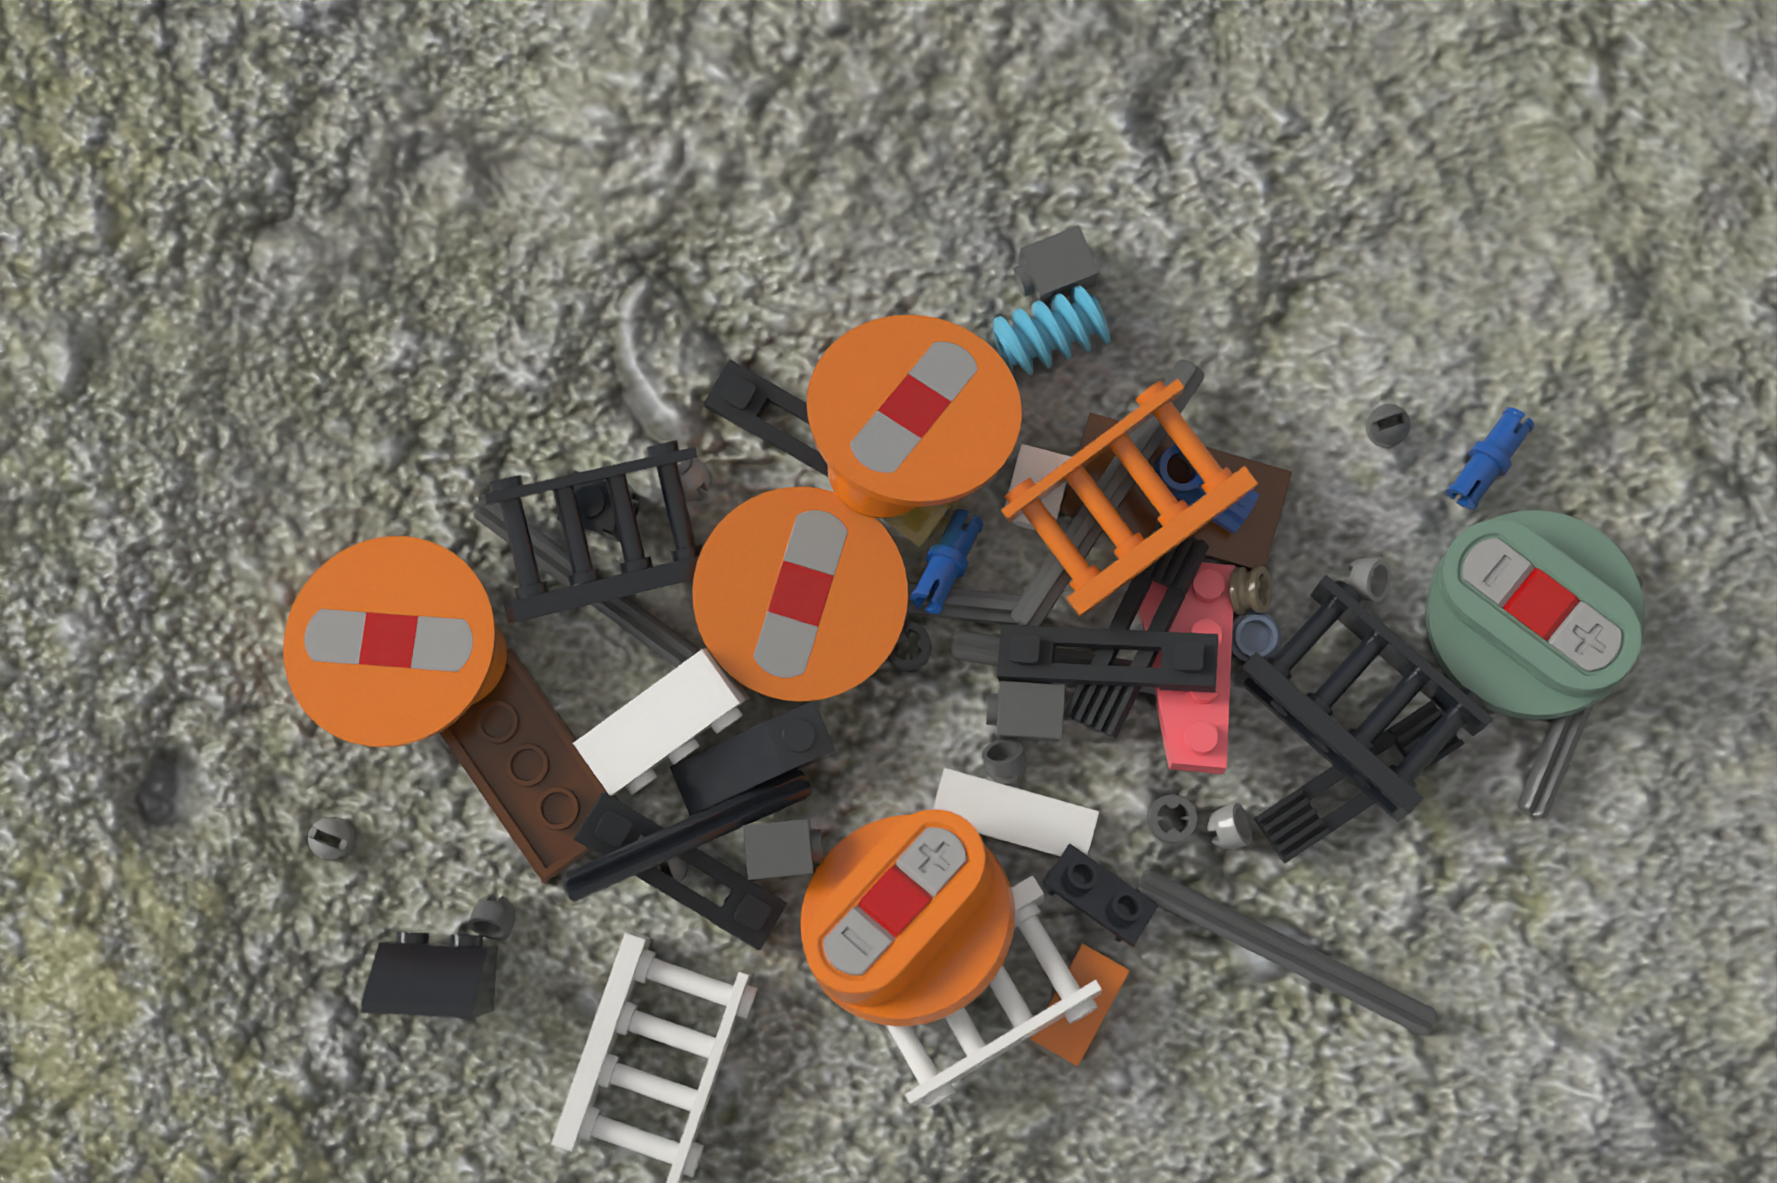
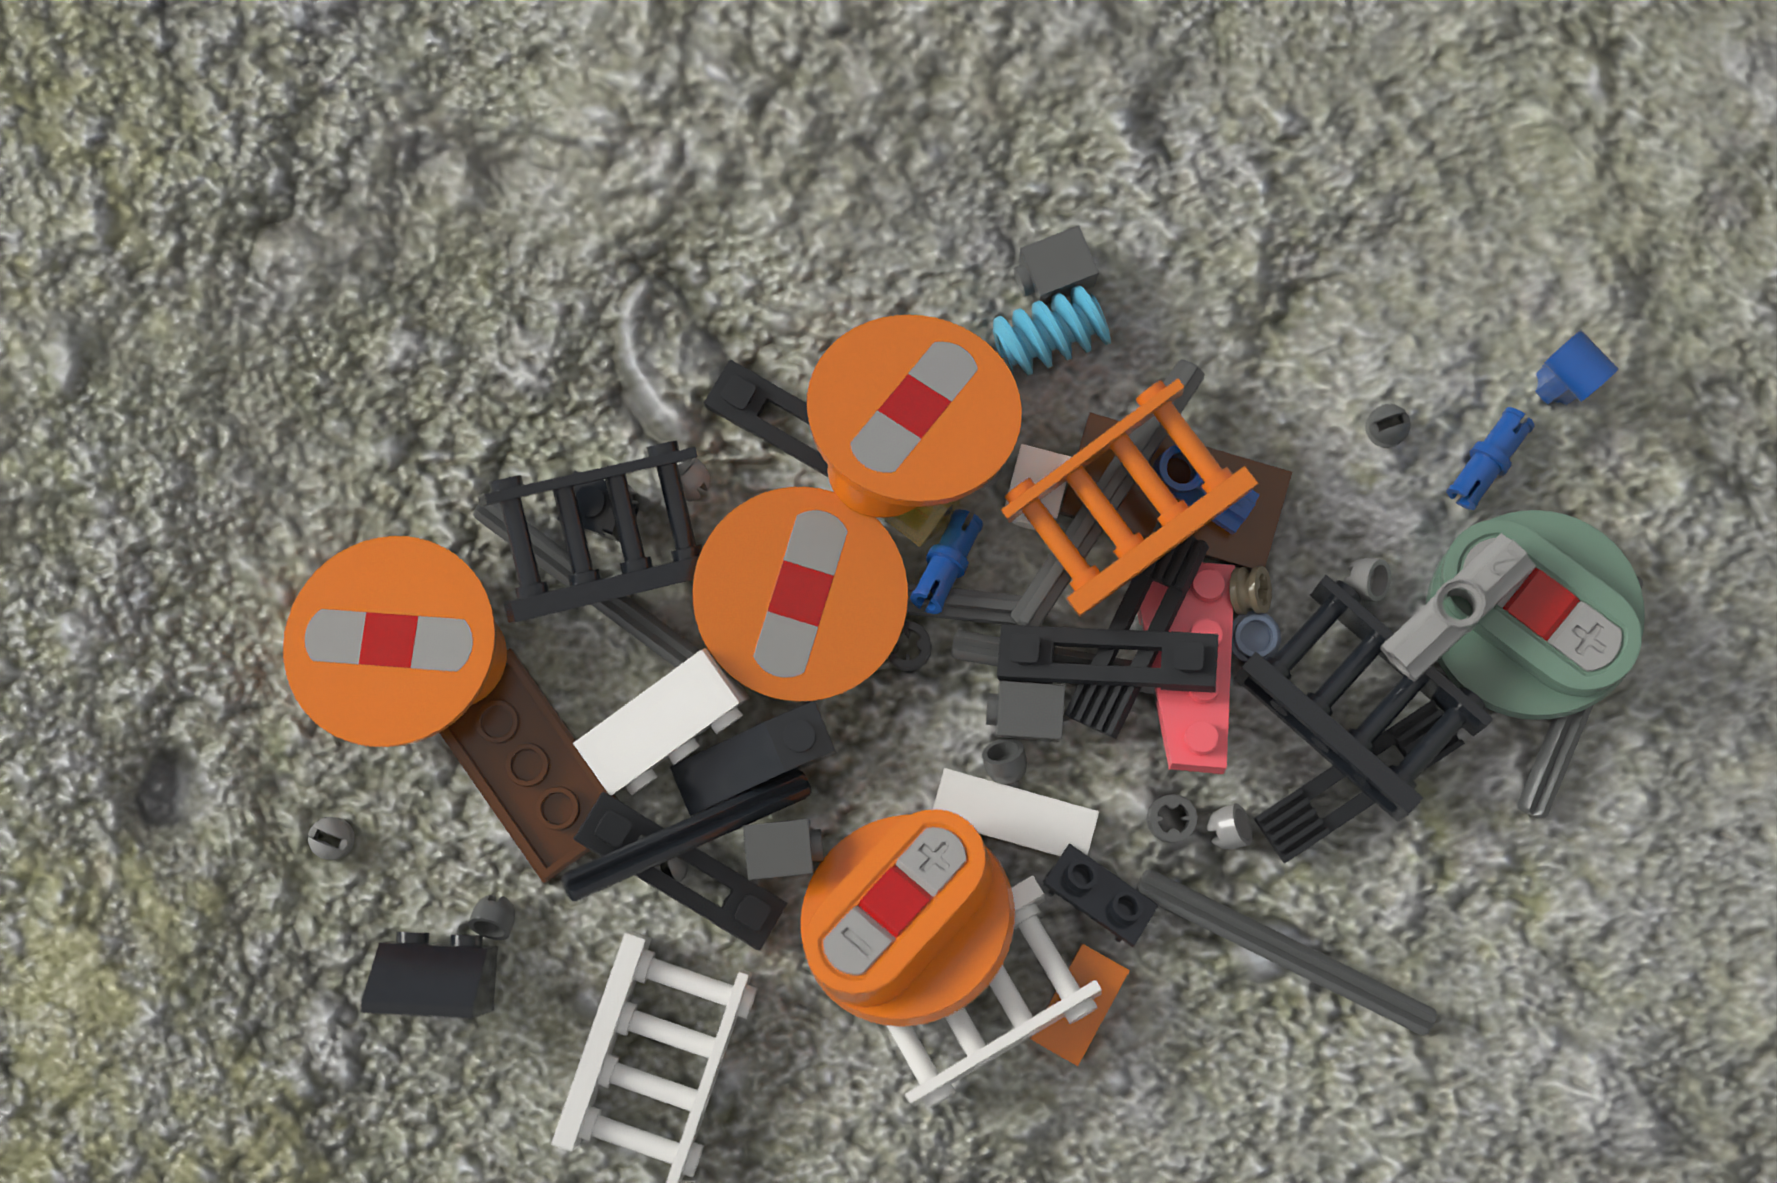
none -> light grey piece [1380,533,1536,682]
none -> blue piece [1535,330,1619,405]

